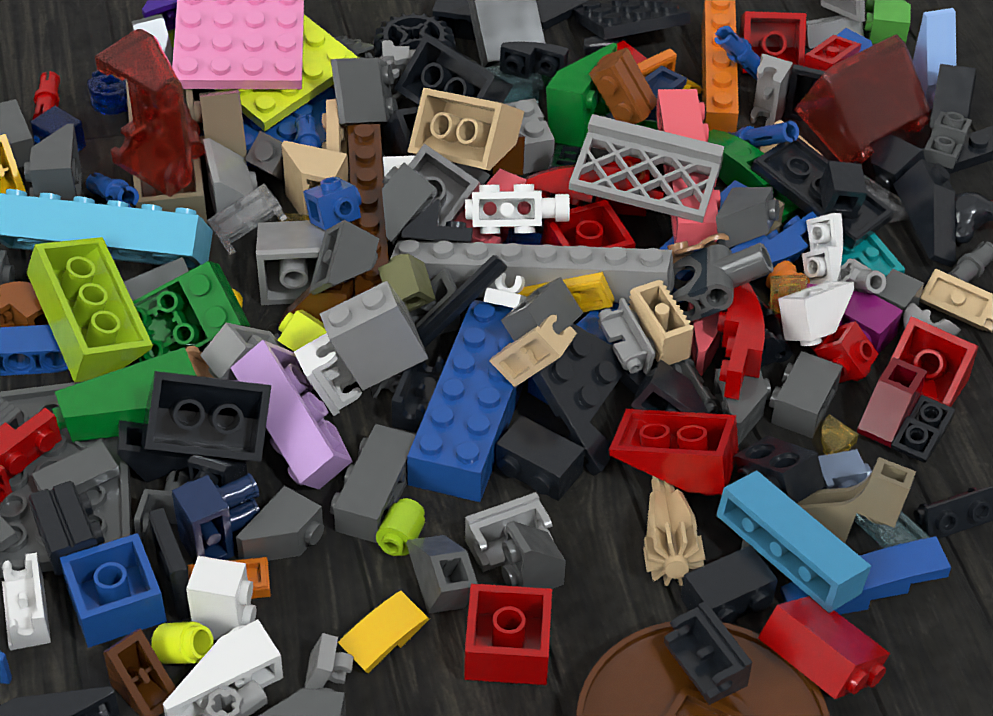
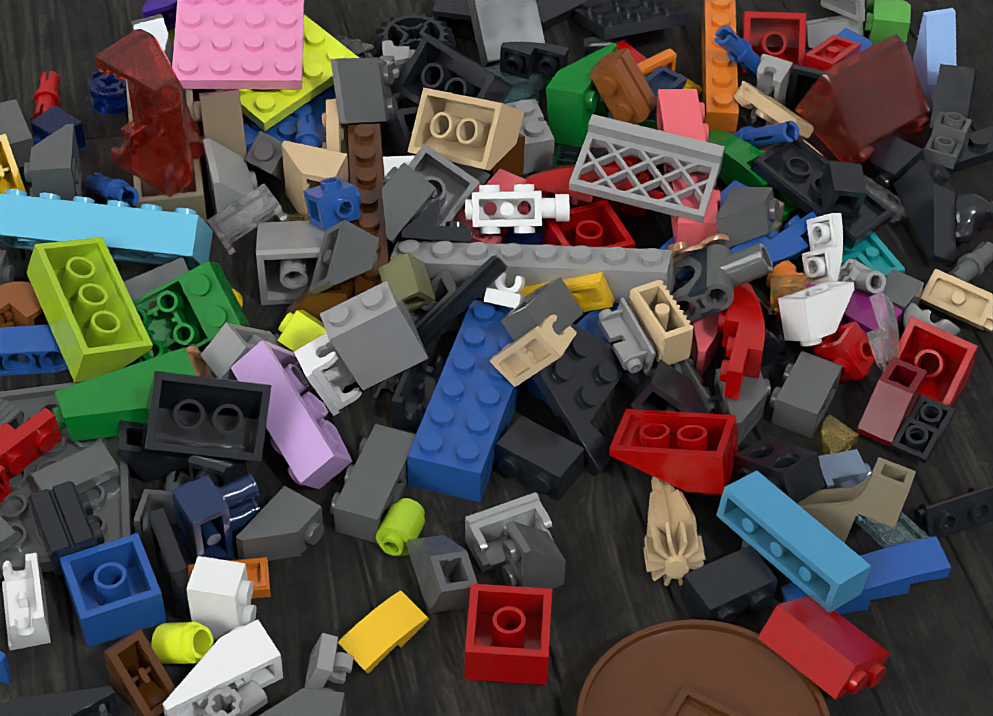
black hinge [664,601,753,705] -> none
none -> tan hinge [733,81,814,138]
none -> clear slope [866,291,899,372]

